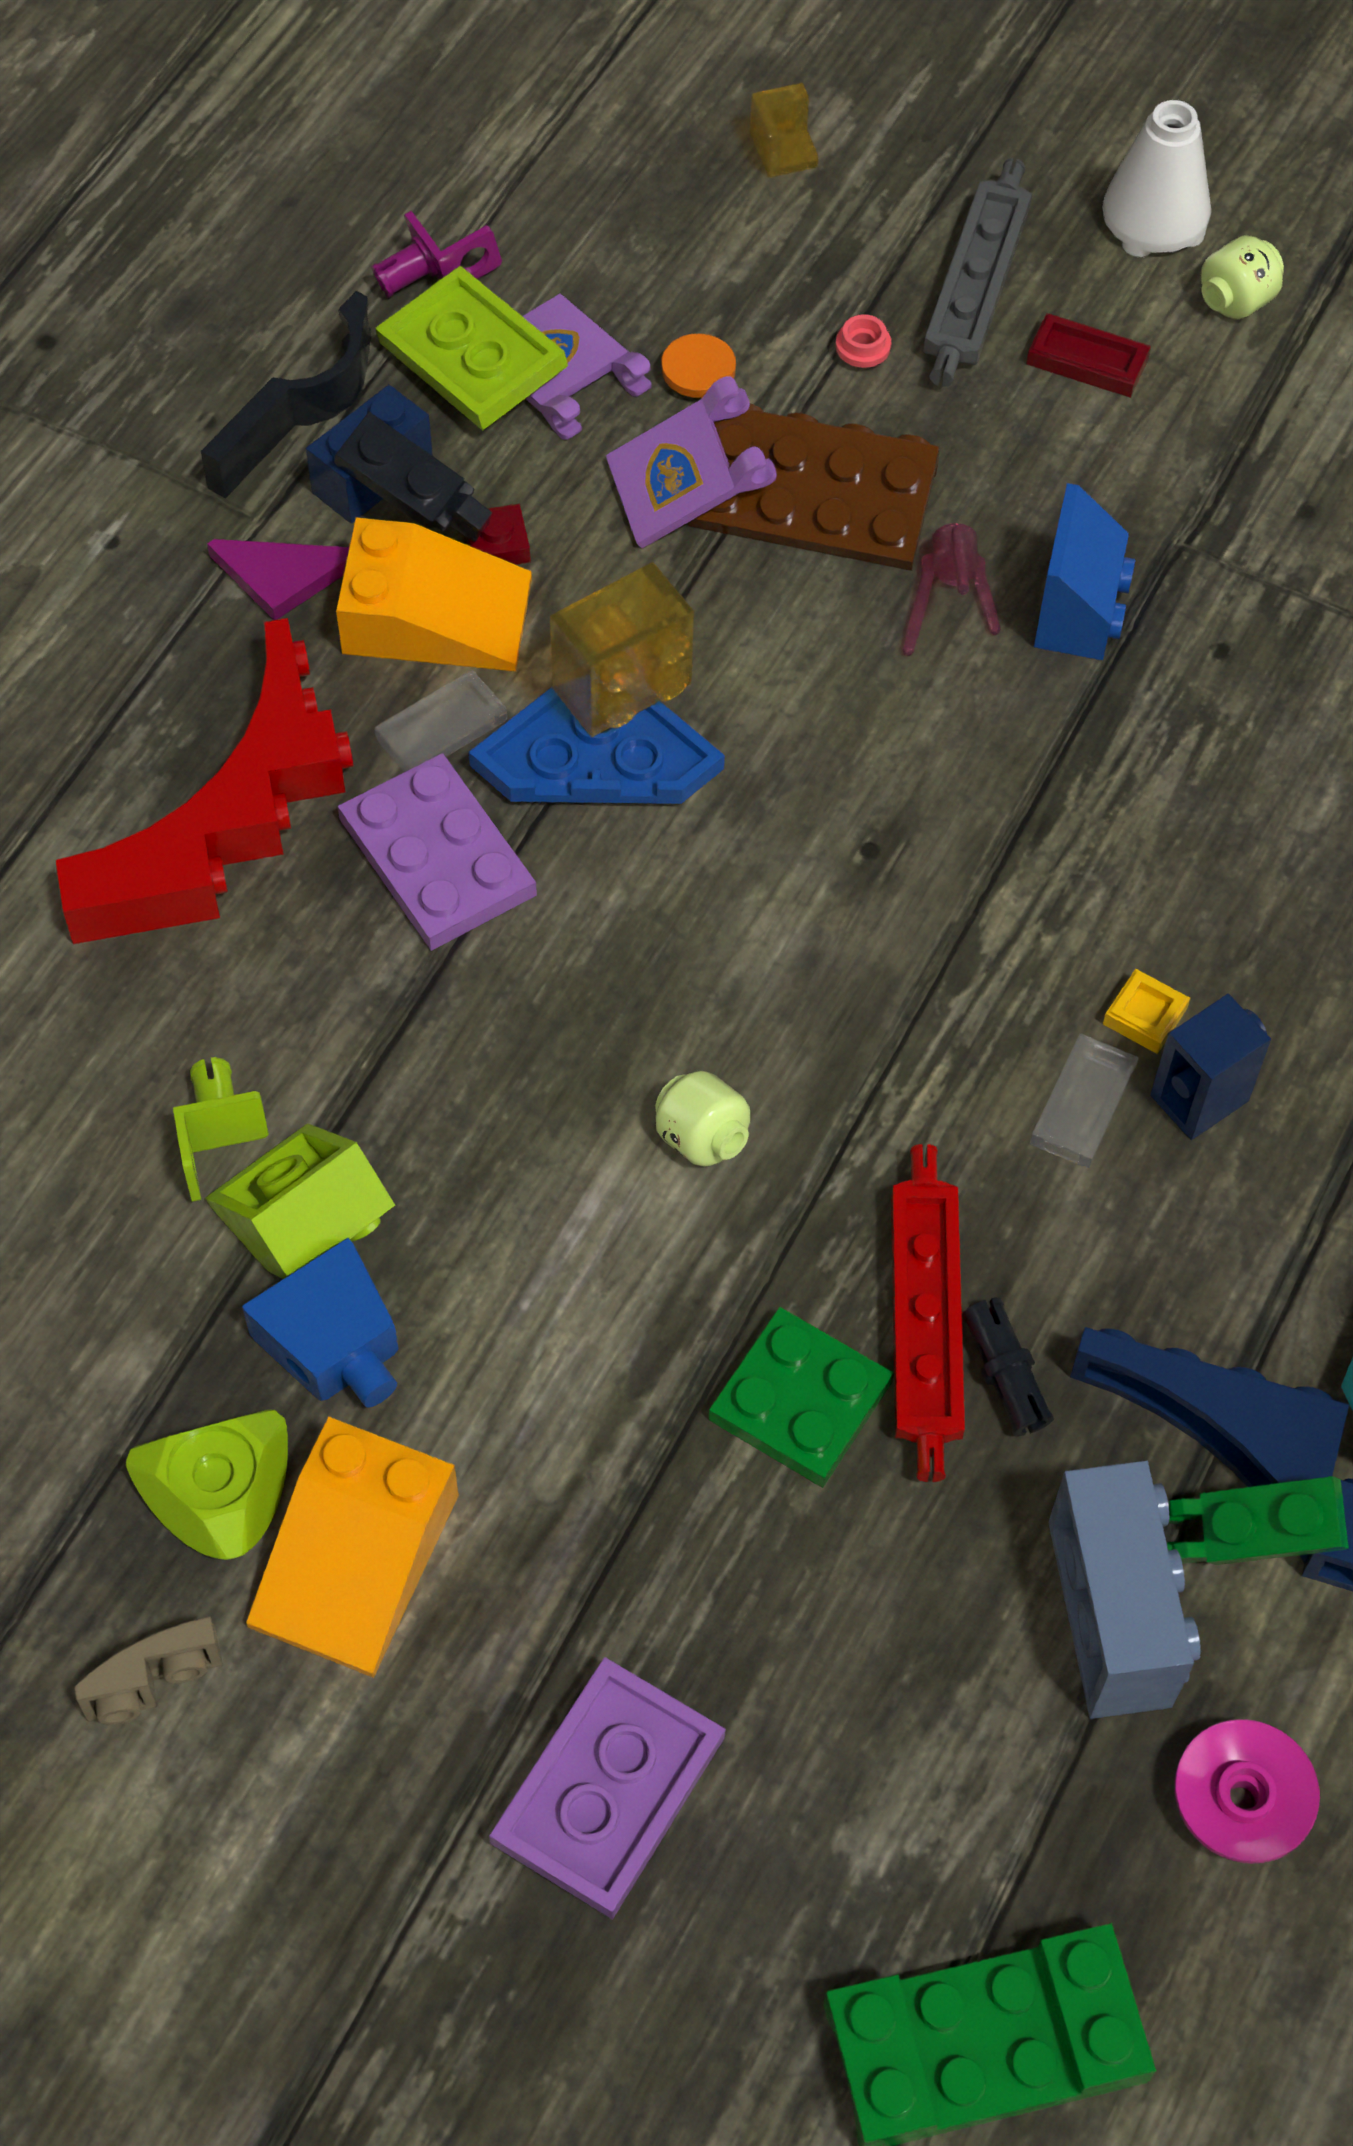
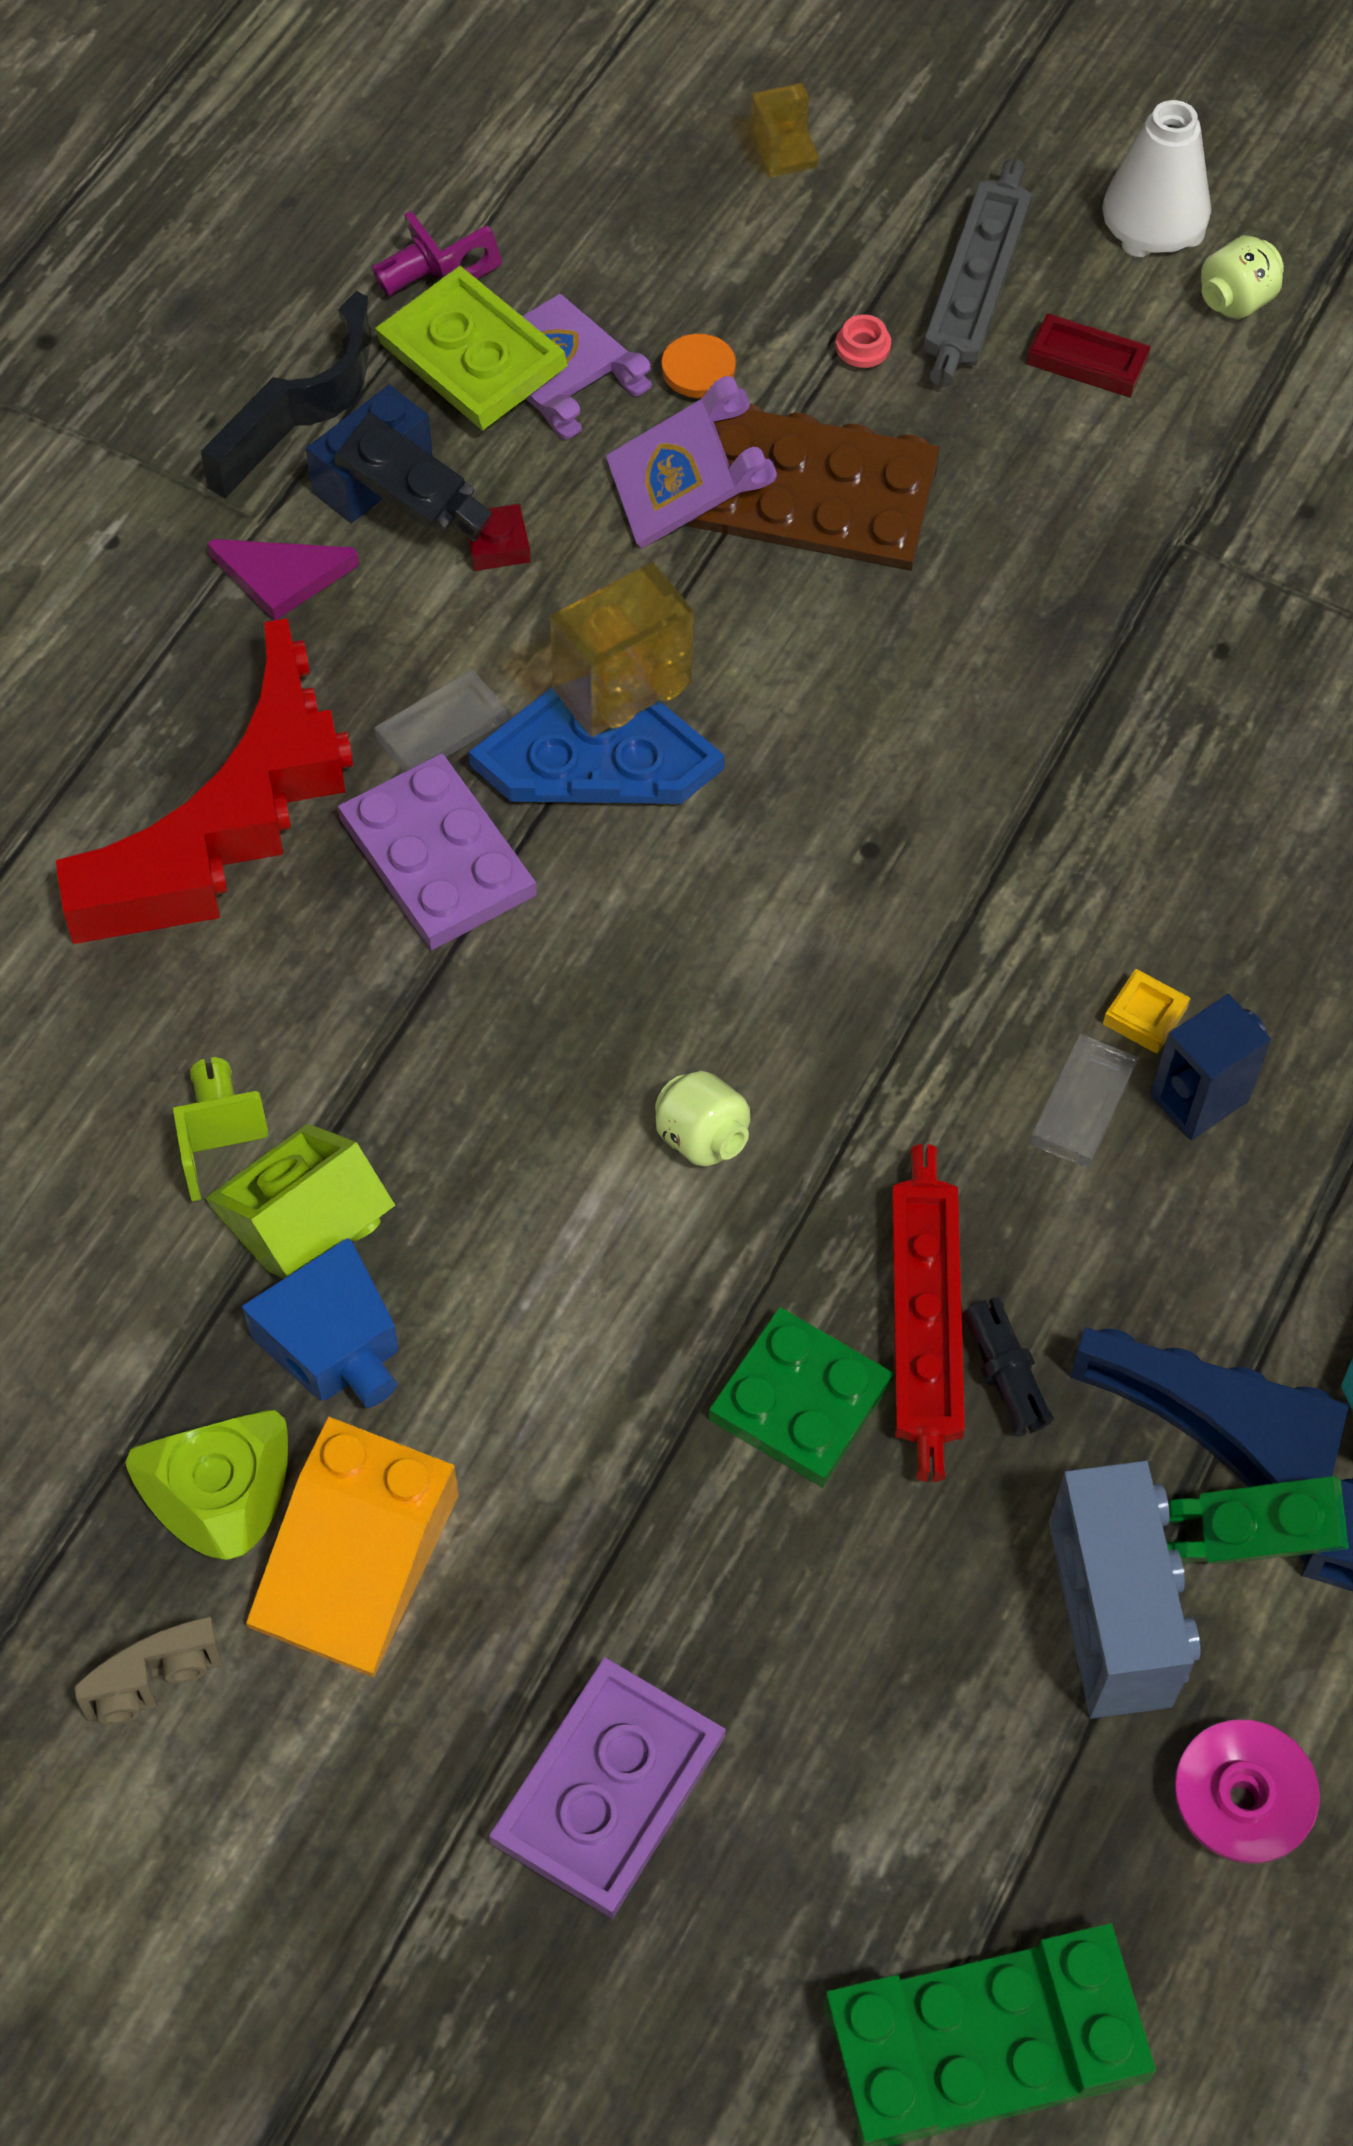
light orange slope [336,518,532,672] -> none
clear pink plant [903,523,1001,656] -> none
blue slope [1034,483,1136,660] -> none

